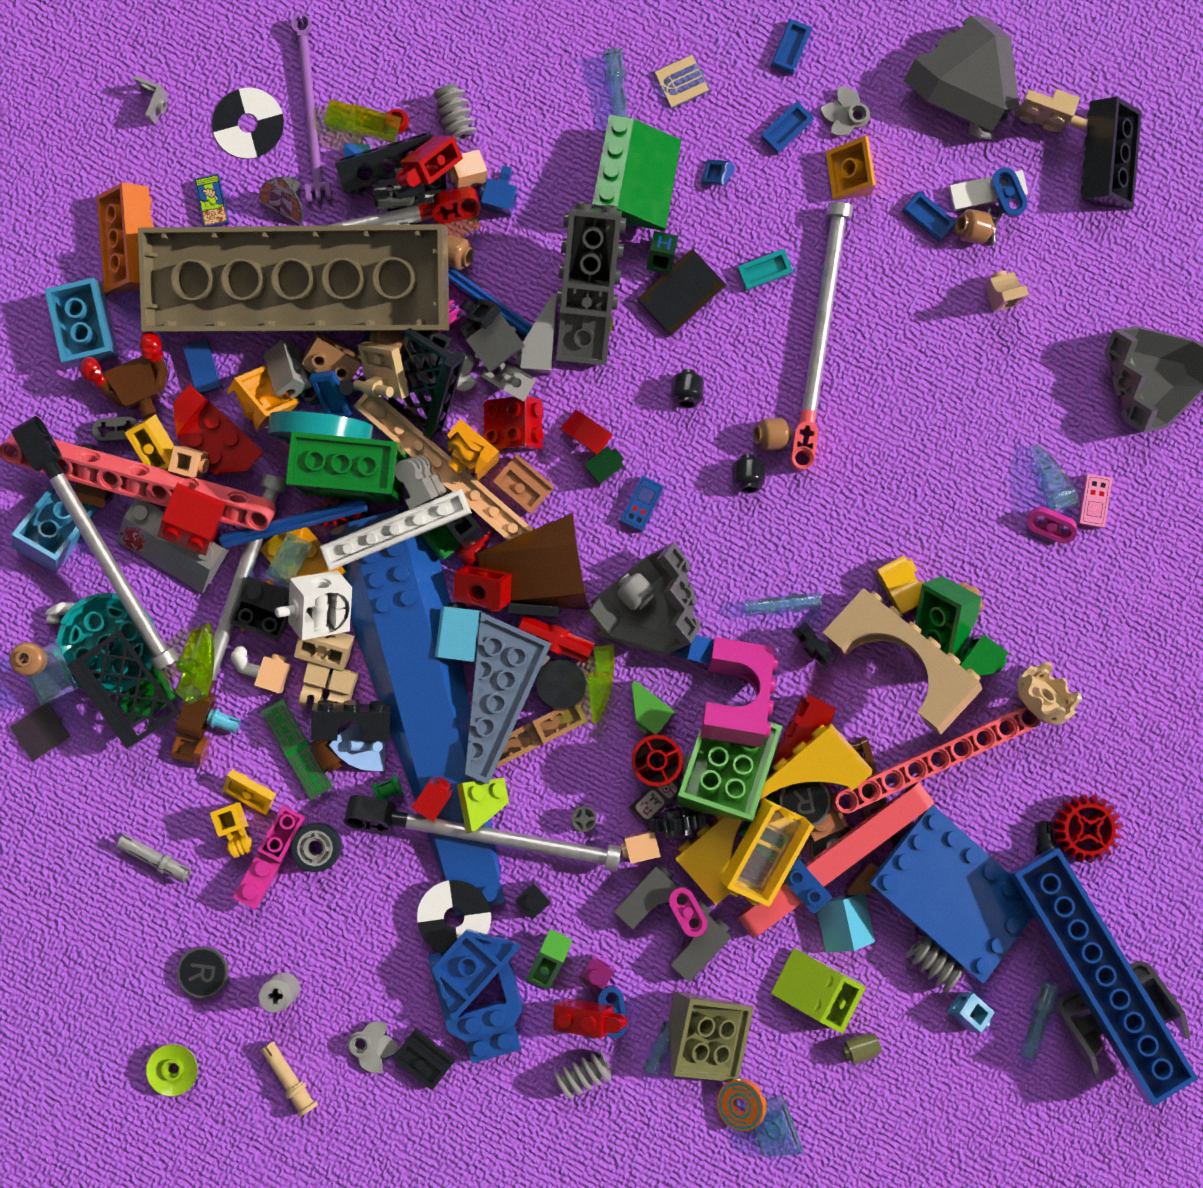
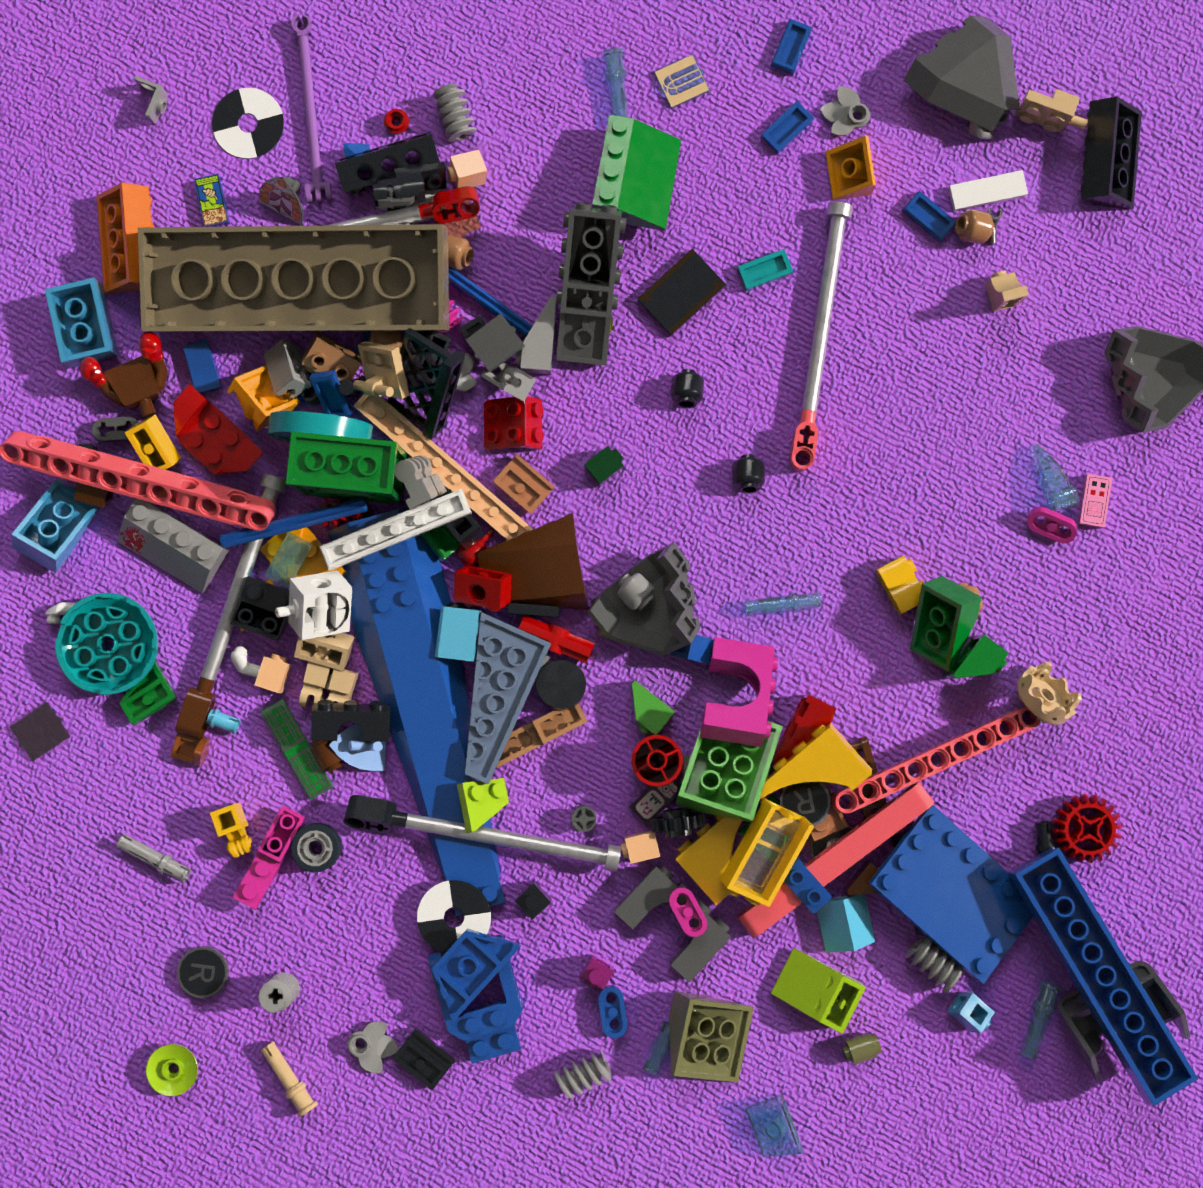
medium nougat head [9,642,47,676] -> none
flat silver piece [12,416,179,671] -> none
clear light blue slope [25,642,78,706] -> none
black fence [66,630,180,750] -> none
red slope [157,483,226,556] -> none
light nougat brick [168,446,209,478] -> none
clear neon green slope [175,622,215,704] -> none
yellow plate [222,769,276,815] -> none
clear neon green slope [324,99,402,143] -> none
green bush [372,774,404,800] -> none
red brick [396,136,463,187] -> none
red brick [411,776,453,822] -> none
light orange brick [447,419,499,481] -> none
black plate [459,299,501,329] -> none
blue brick [478,165,518,217] -> none
bright green slope [526,929,573,990] -> none
red brick [553,998,627,1038] -> none
red slope [560,409,613,455] -> none
clear neon green slope [586,644,615,724] -> none
blue tile [620,475,665,532] -> none
dark green brick [646,231,679,274] -> none
blue slope [701,159,735,186] -> none
orange tile [717,1078,767,1132] -> none
medium nougat head [753,418,792,451] -> none
black plate [792,622,836,670] -> none
tan arch [822,588,983,735] -> none
blue plate [990,167,1028,218] -> none

